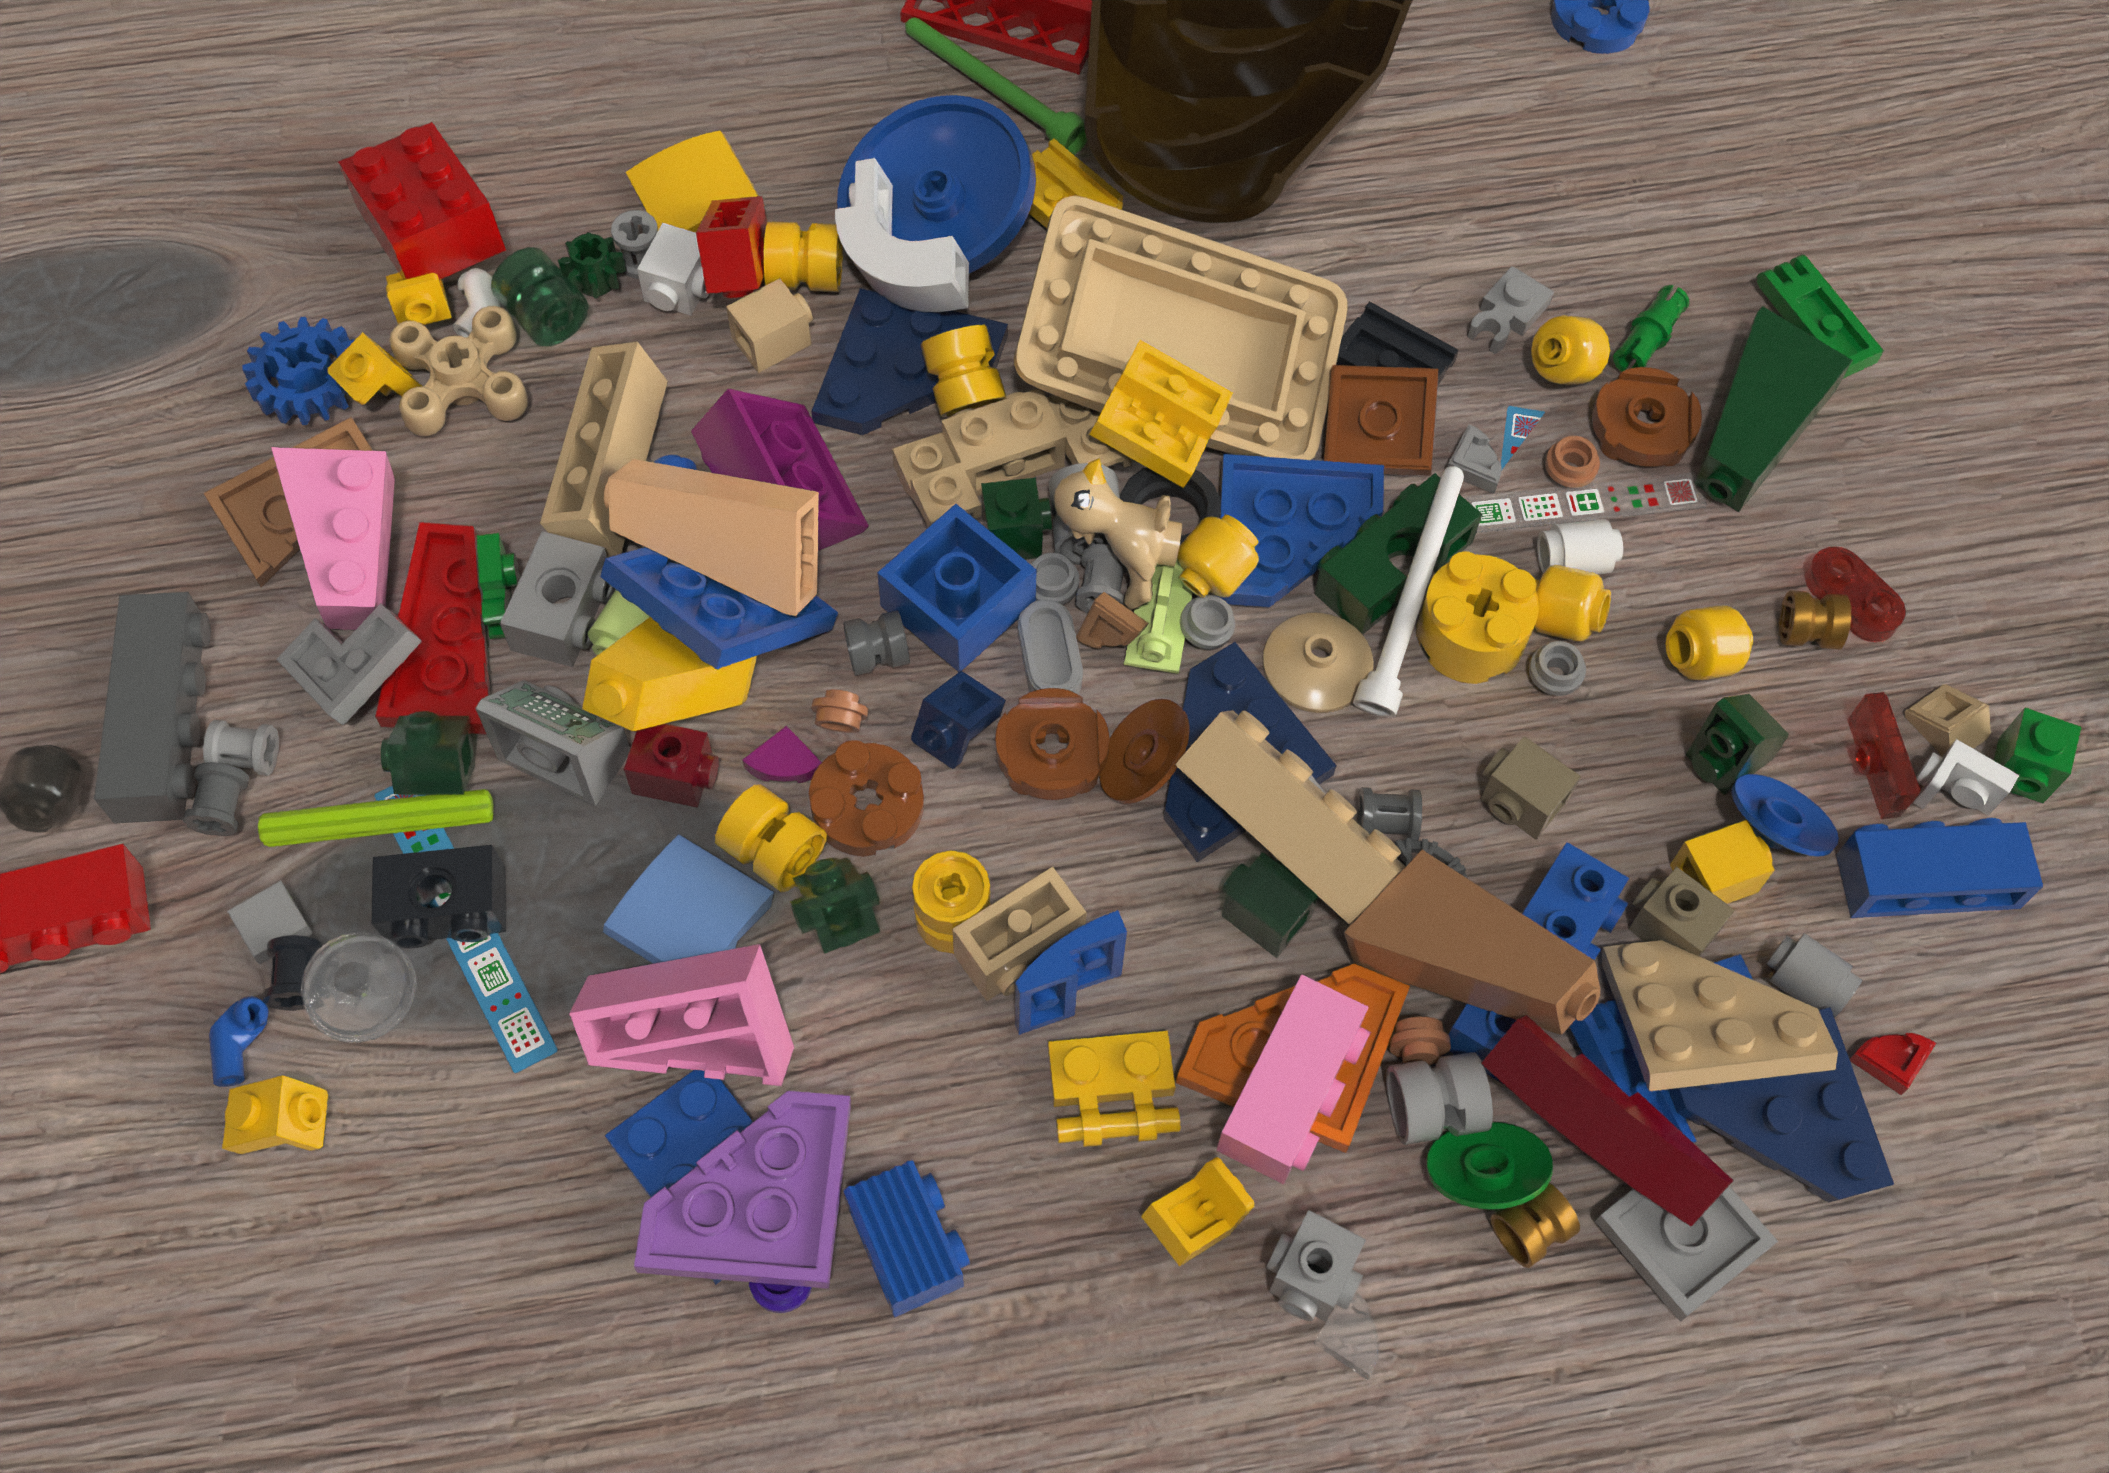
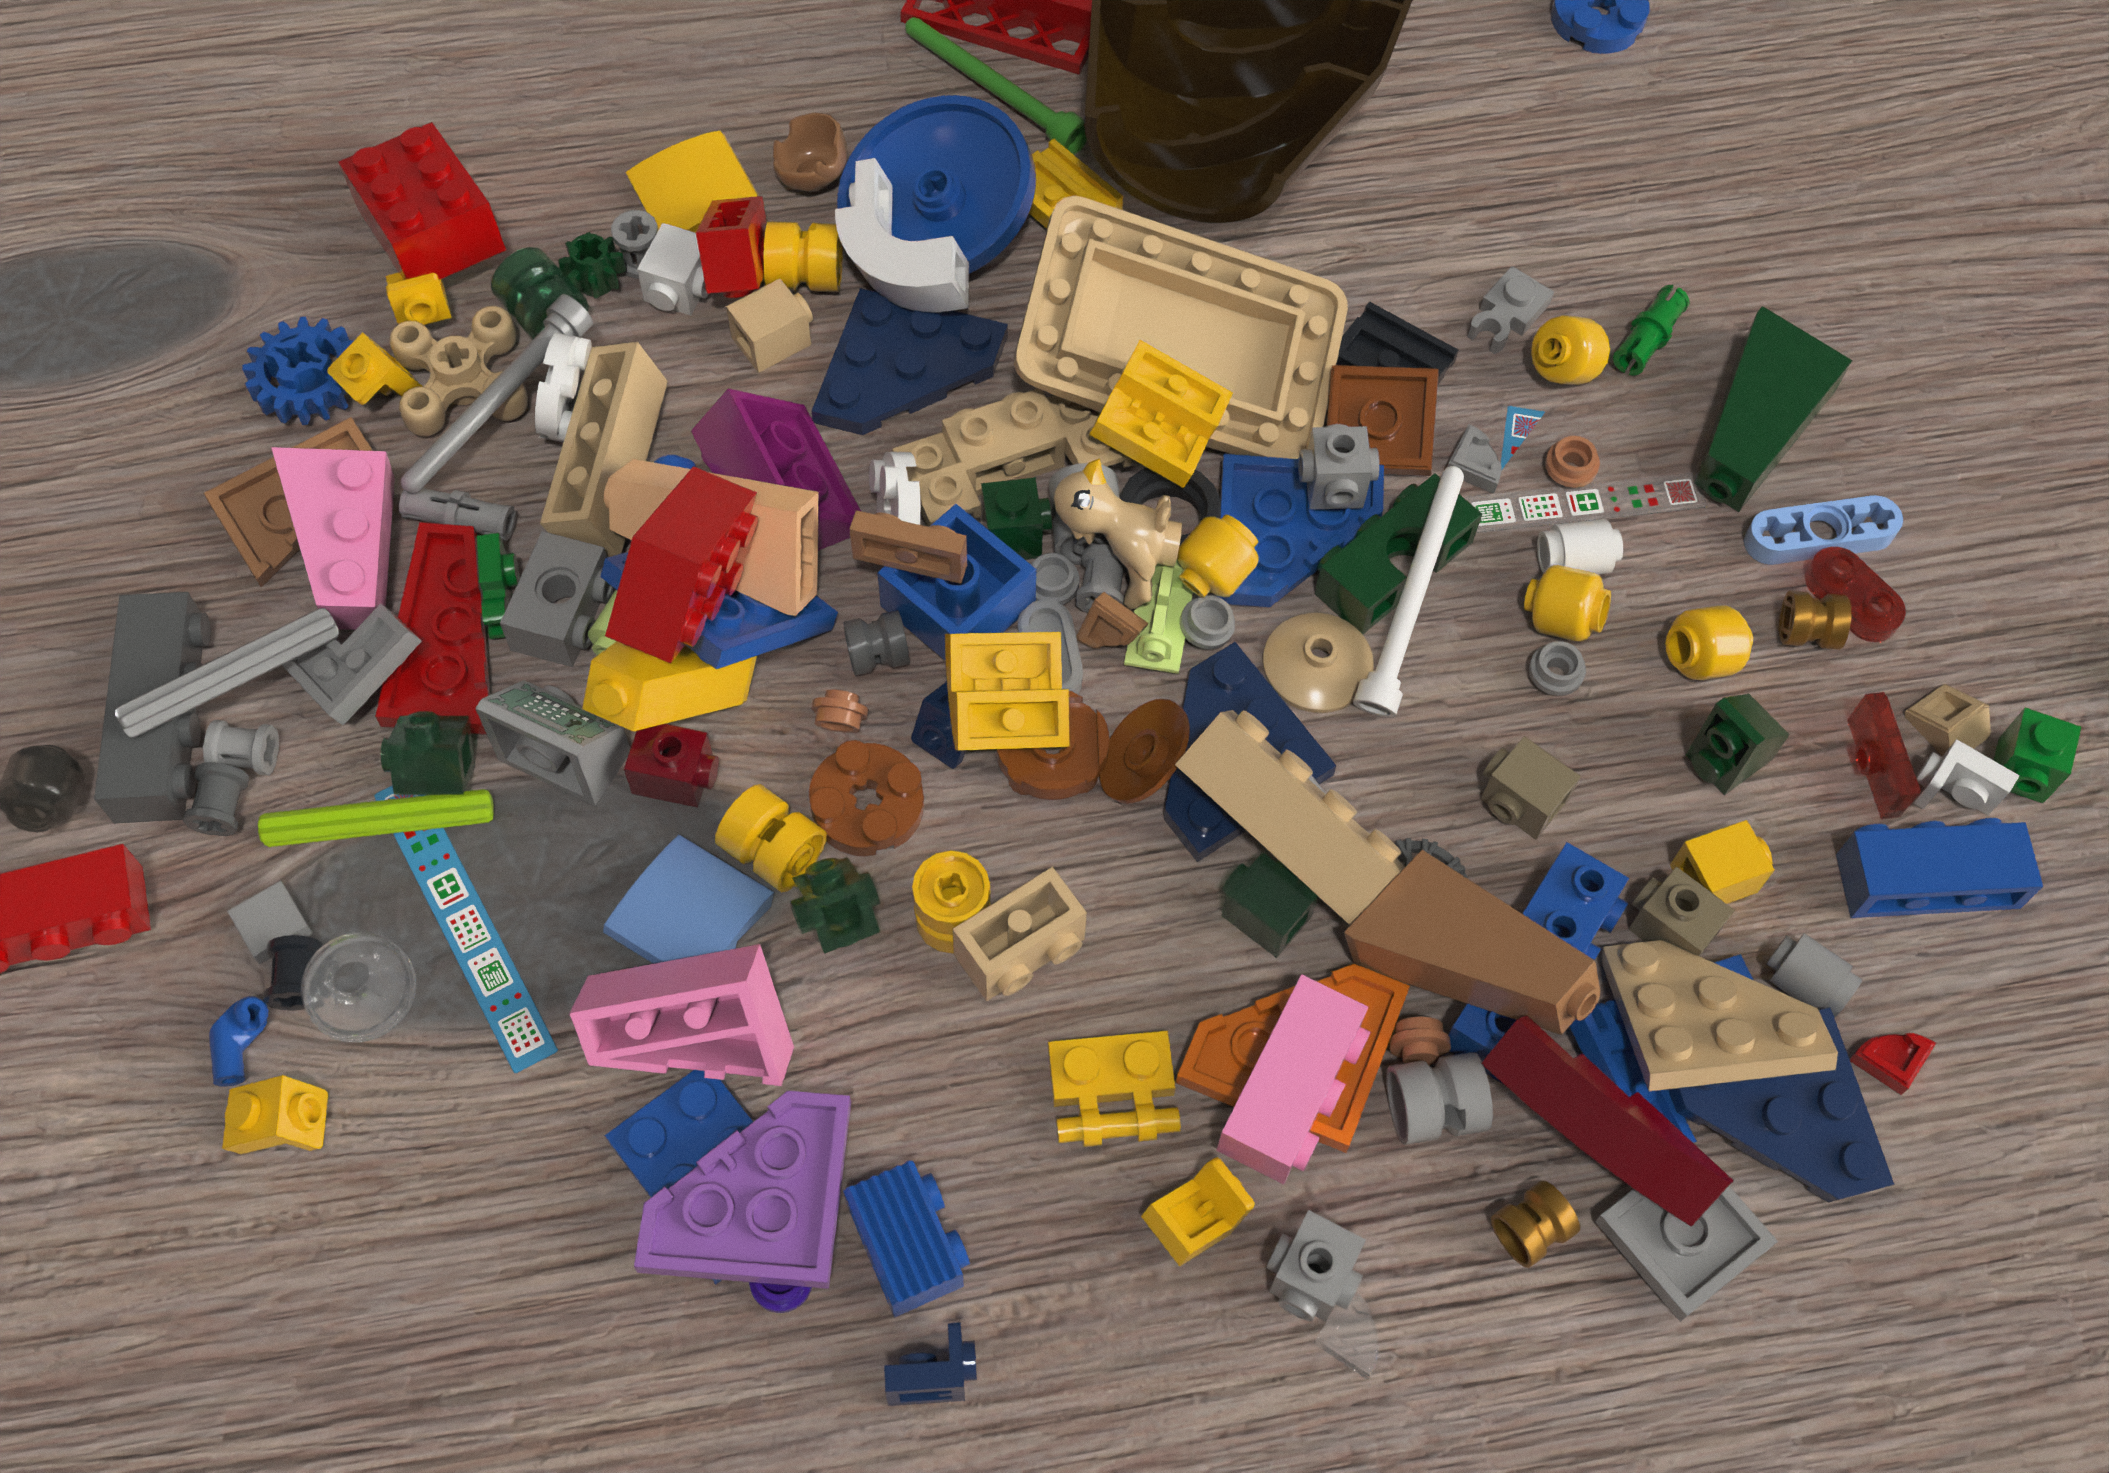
black brick [371,845,506,949] -> none
white arm [453,268,501,338] -> none
magenta tile [742,726,822,783] -> none
yellow wheel [920,325,1007,418] -> none
blue slope [1015,910,1127,1035] -> none
dark grey bush [1357,787,1422,841] -> none
yellow brick [1416,551,1539,684] -> none
green dish [1427,1122,1553,1209] -> none
dark orange plate [1592,367,1702,467] -> none
blue dish [1731,774,1839,856] -> none
green hinge [1757,255,1884,379] -> none
none -> light grey axle [114,608,339,738]
none -> light grey pin [399,488,516,541]
none -> light grey piece [401,294,593,493]
none -> white plate [535,332,592,442]
none -> red brick [605,466,758,663]
none -> medium nougat hair [773,112,848,191]
none -> medium nougat plate [850,510,967,583]
none -> white plate [869,452,921,525]
none -> dark blue bracket [884,1322,977,1406]
none -> yellow slope [945,632,1069,750]
none -> light grey brick [1298,424,1380,509]
none -> light blue beam [1744,495,1903,565]

